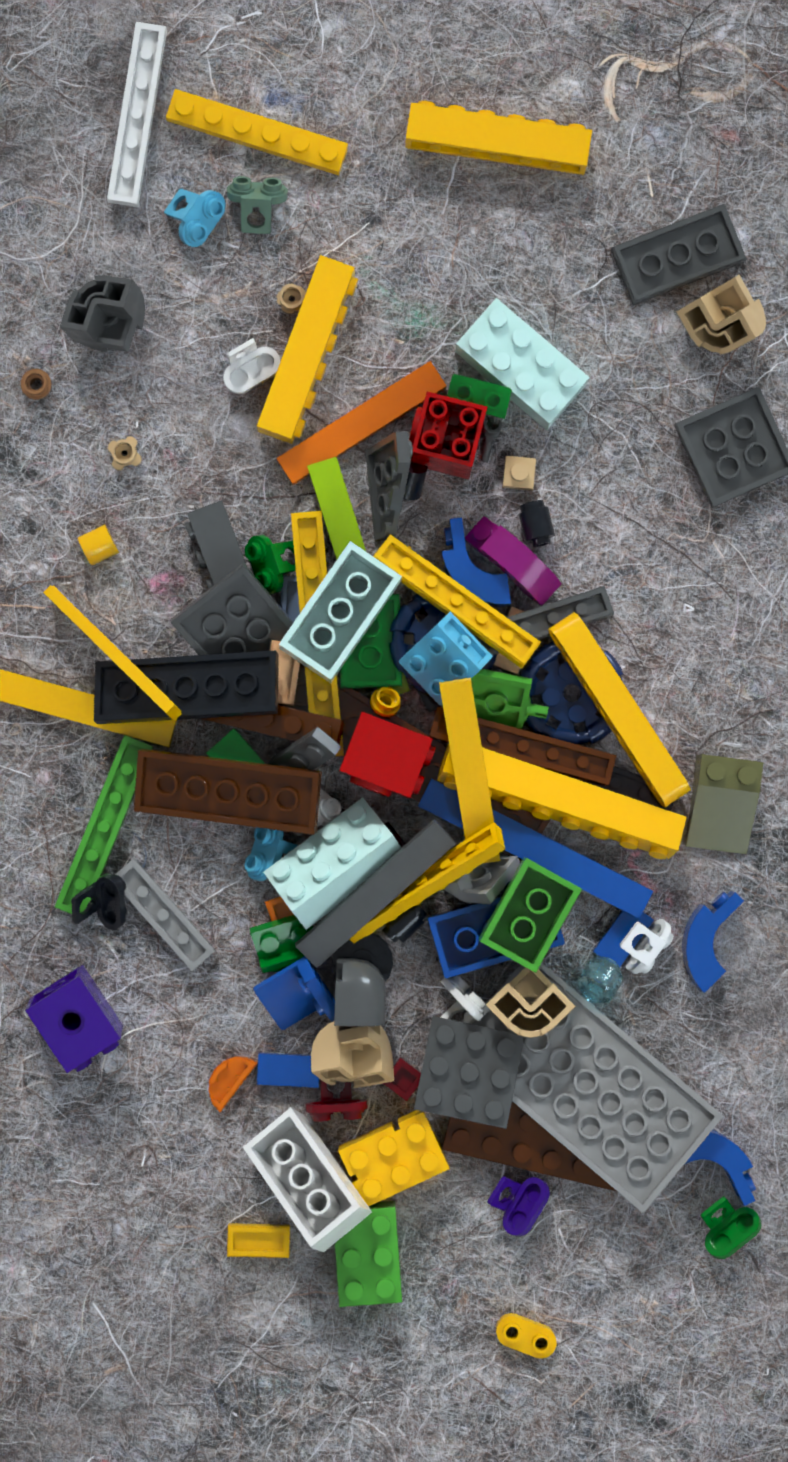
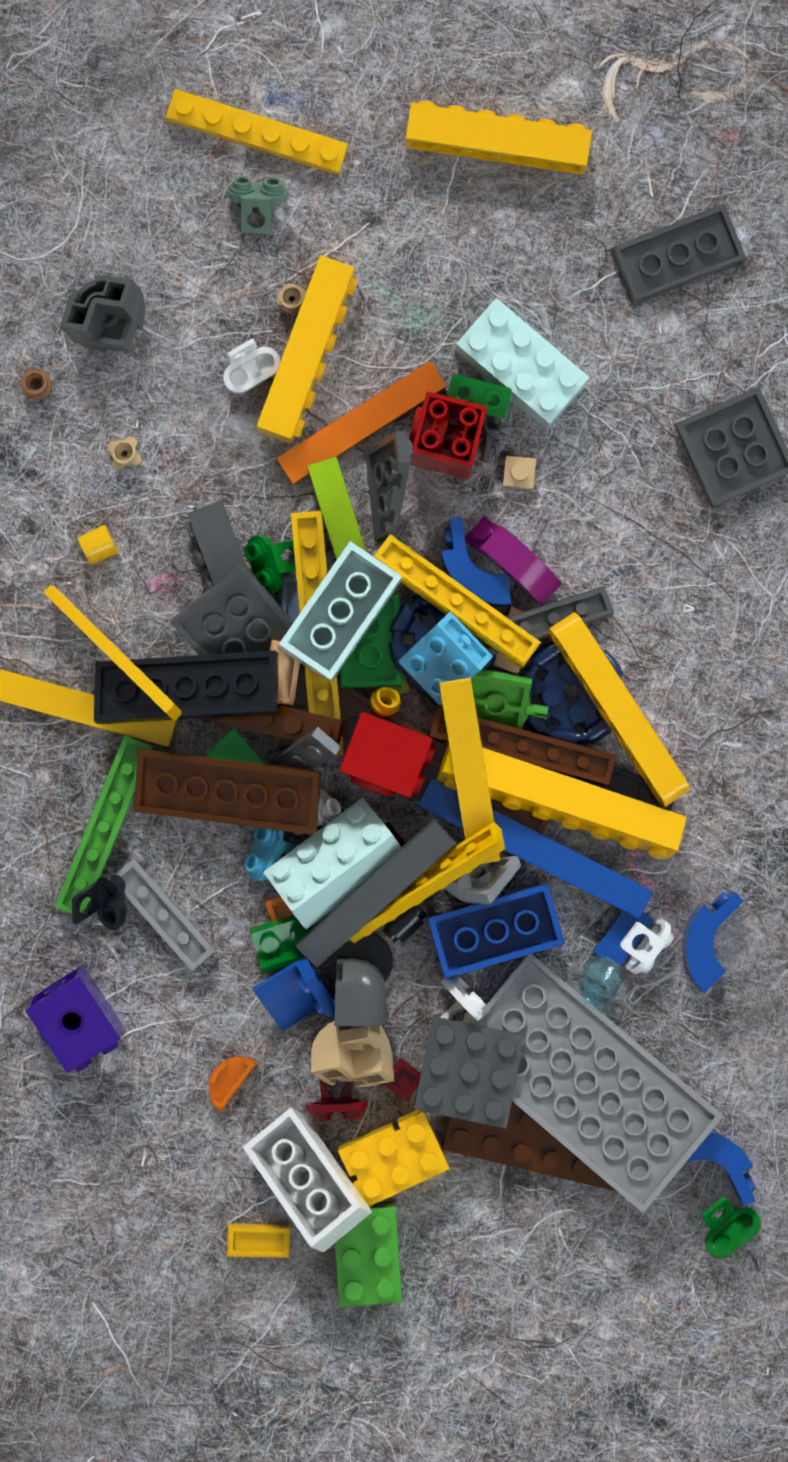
white plate [107,22,167,207] -> none
medium azure bracket [164,188,226,247] -> none
blue tile [257,1052,319,1088] -> none
black brick [403,462,428,500] -> none
bright green brick [478,857,582,973] -> none
tan brick [486,967,576,1038] -> none
dark purple bracket [487,1176,550,1237] -> none
yellow plate [496,1313,557,1359] -> none
black brick [519,500,555,547] -> none
tan brick [676,275,766,355] -> none
olive slope [685,754,764,854] -> none

